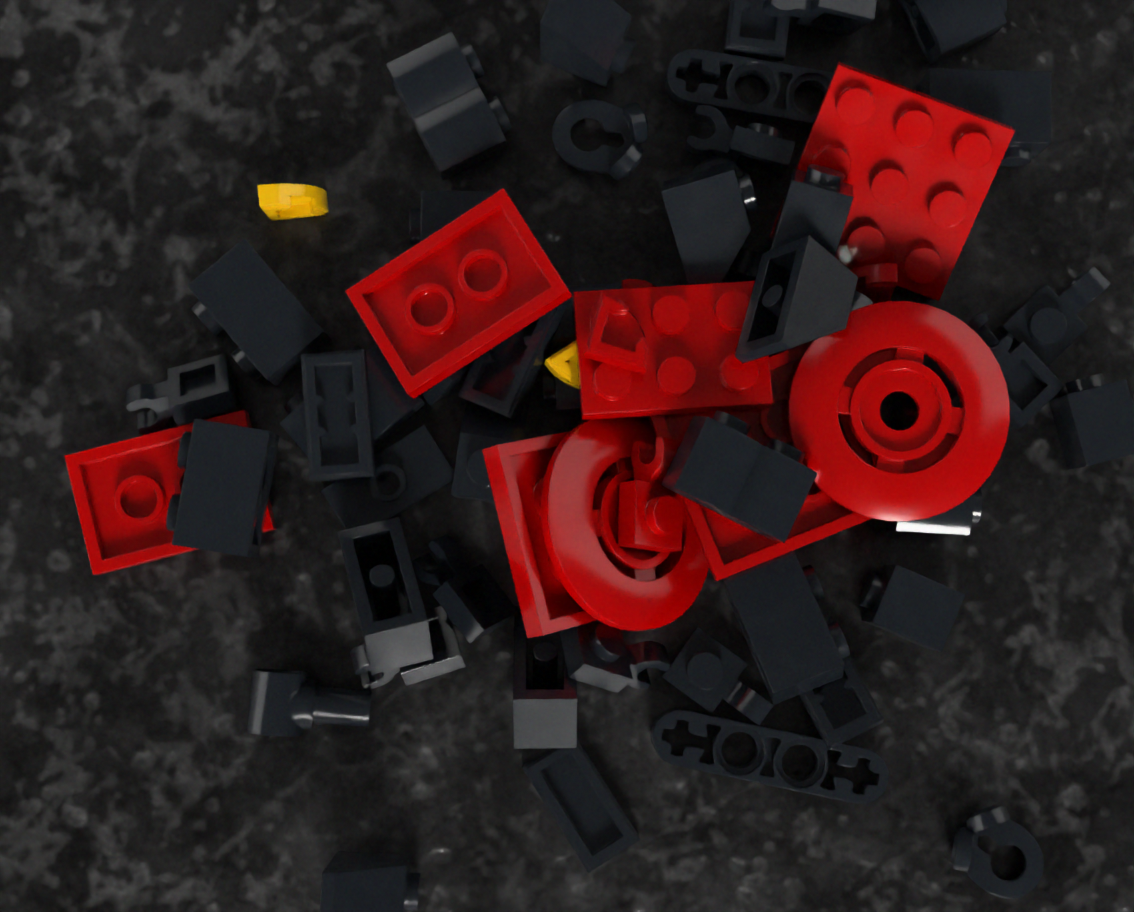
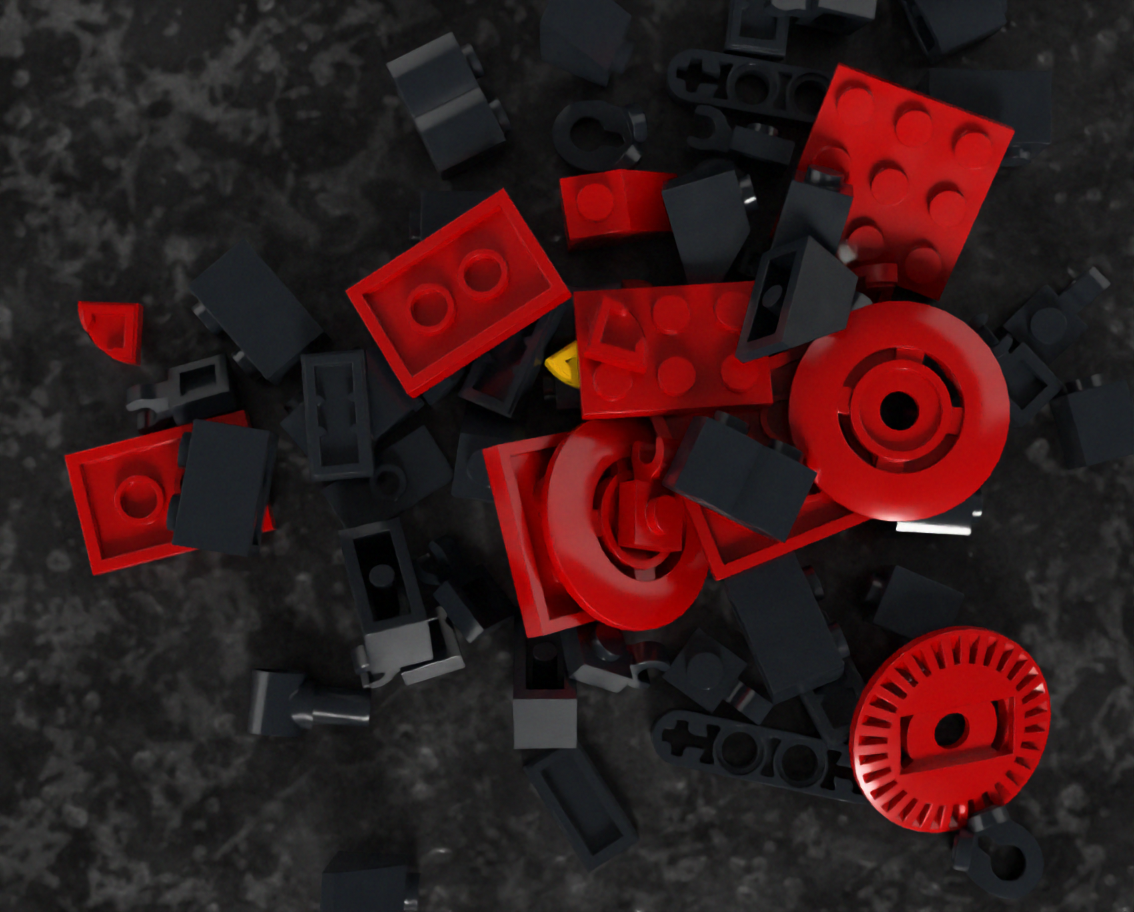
yellow tile [257,183,329,221] -> none
none -> red tile [78,301,144,366]
none -> red slope [559,169,678,253]
none -> red piece [849,625,1051,833]

